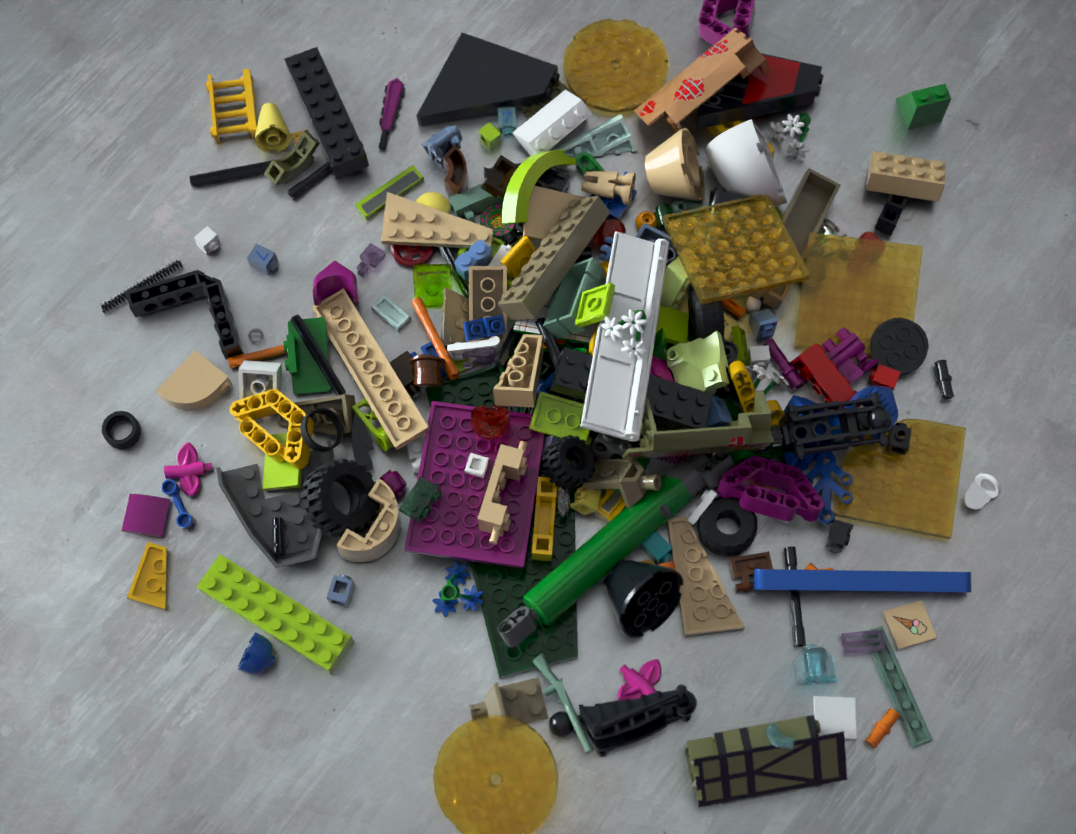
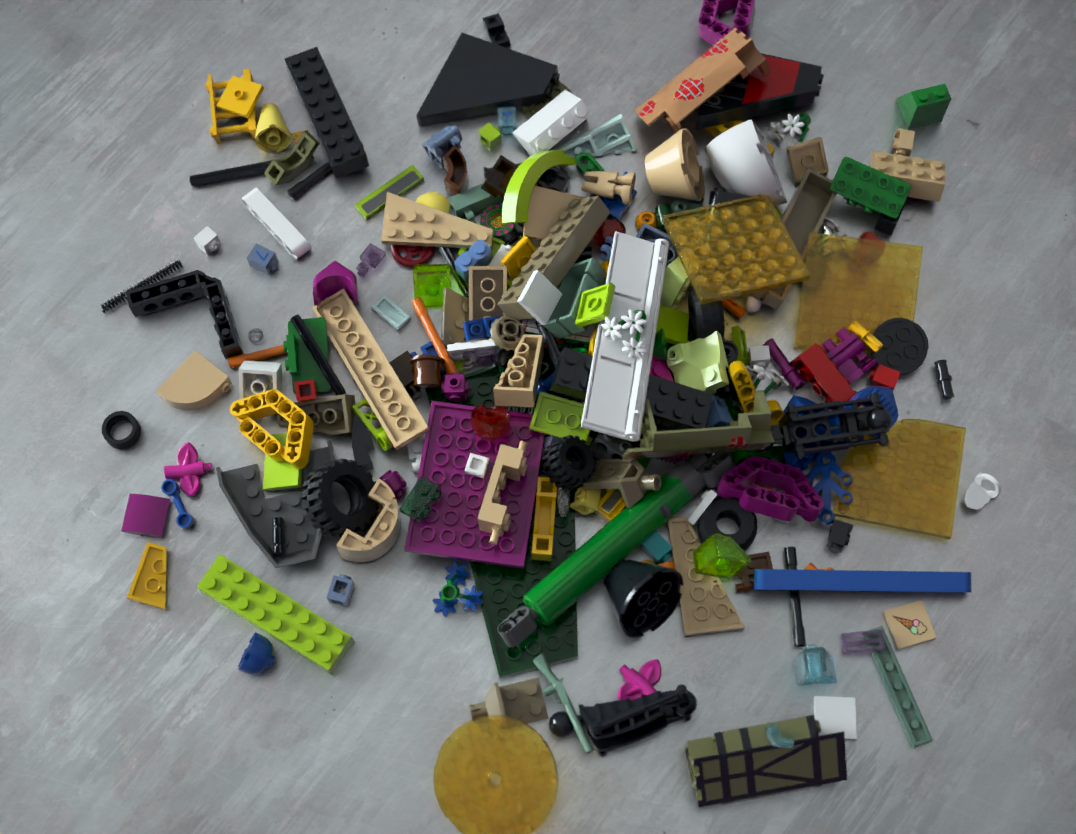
black tyre [300,408,344,452] -> none
magenta sword [378,78,405,150] -> none
clear yellow plate [563,19,668,112] -> none
medium blue slope [749,309,778,341] -> none
orange pin [865,708,900,748] -> none
black brick [886,423,912,455] -> none
none -> yellow plate [217,76,264,118]
none -> white beam [241,188,312,259]
none -> red brick [294,379,319,402]
none -> magenta brick [441,373,470,402]
none -> black slope [482,13,511,47]
none -> dark tan piece [490,316,525,351]
none -> white tile [517,270,562,325]
none -> clear neon green slope [693,534,751,579]
none -> tan tile [786,137,829,183]
none -> green bracket [830,157,911,219]
none -> yellow axle [848,320,883,352]
none -> tan brick [892,128,915,157]

